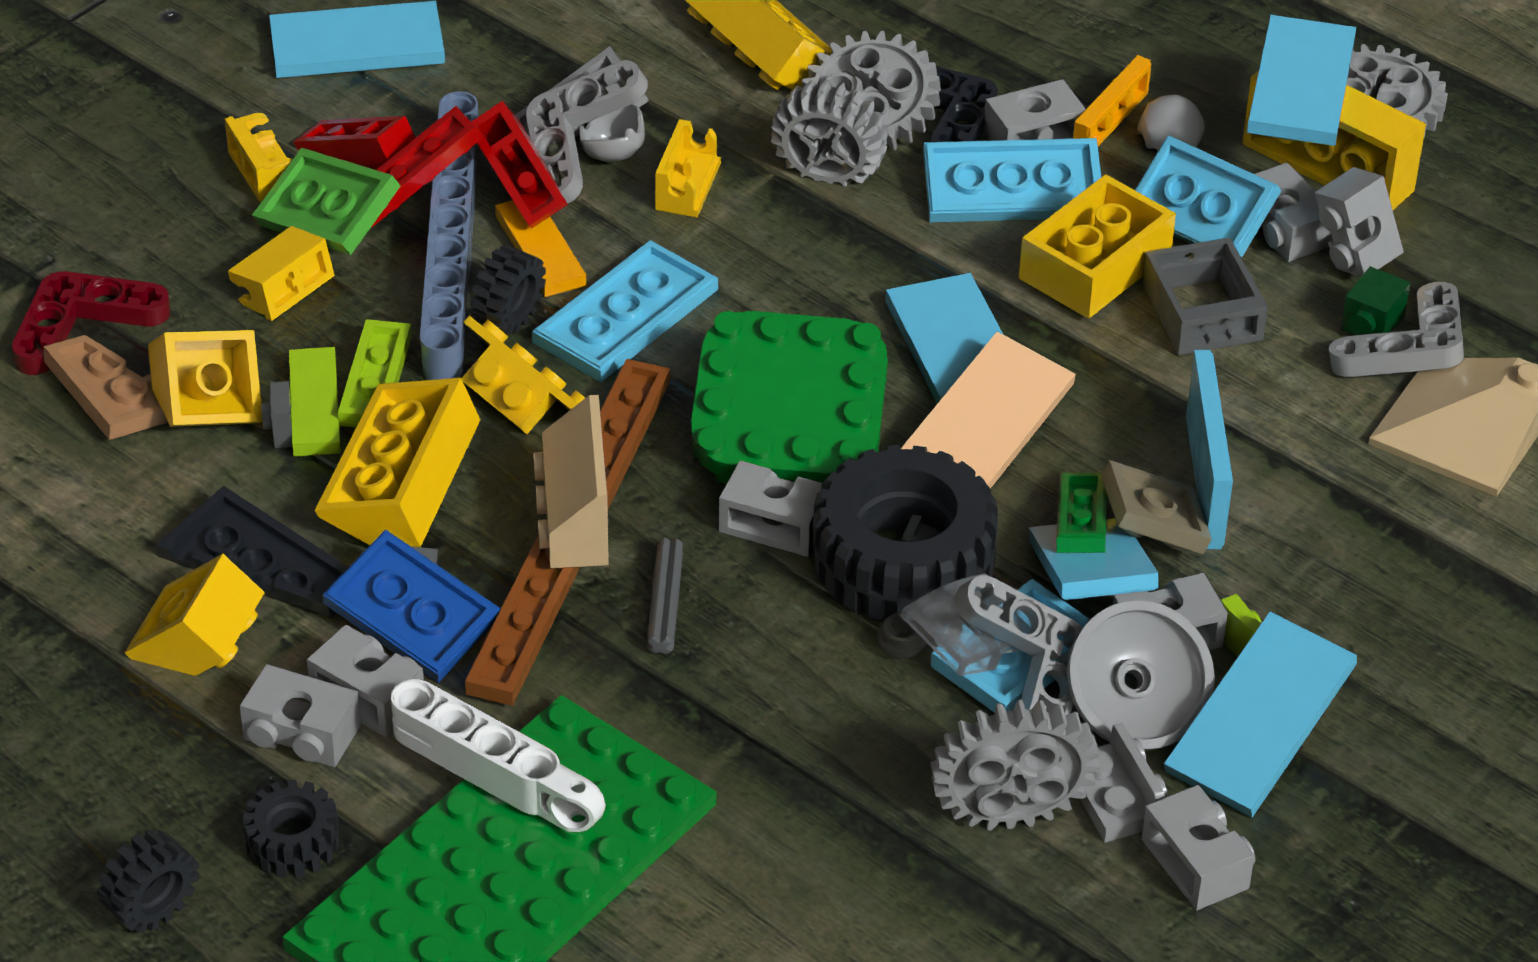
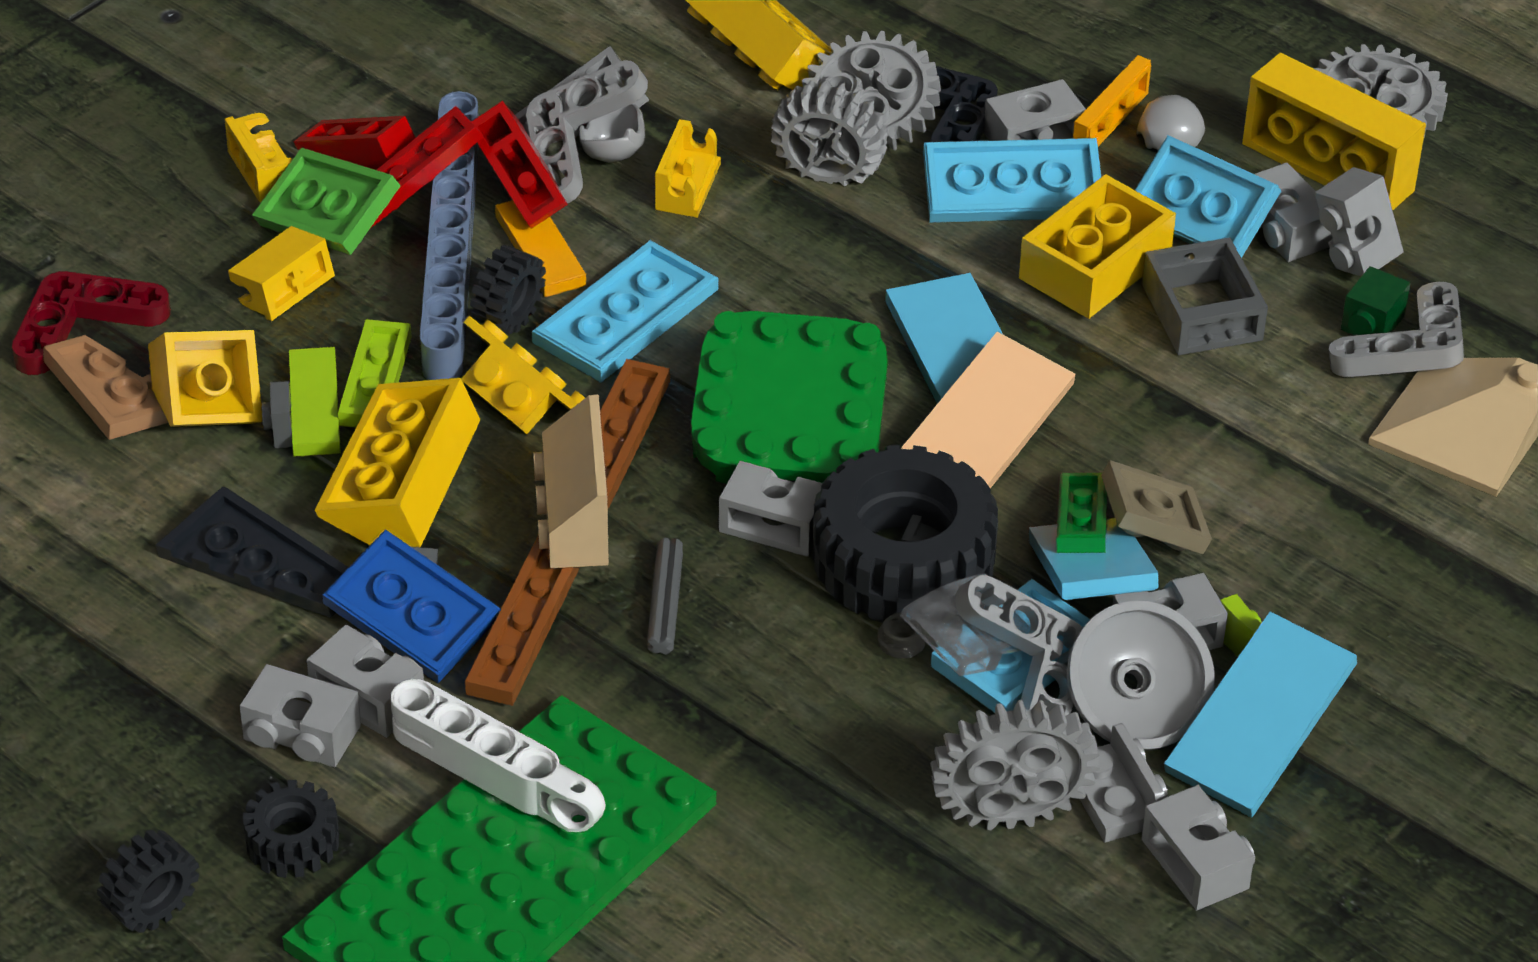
yellow slope [125,554,265,676] -> none
medium azure tile [269,1,445,78] -> none
medium azure tile [1186,350,1233,549] -> none
medium azure tile [1247,15,1356,146] -> none

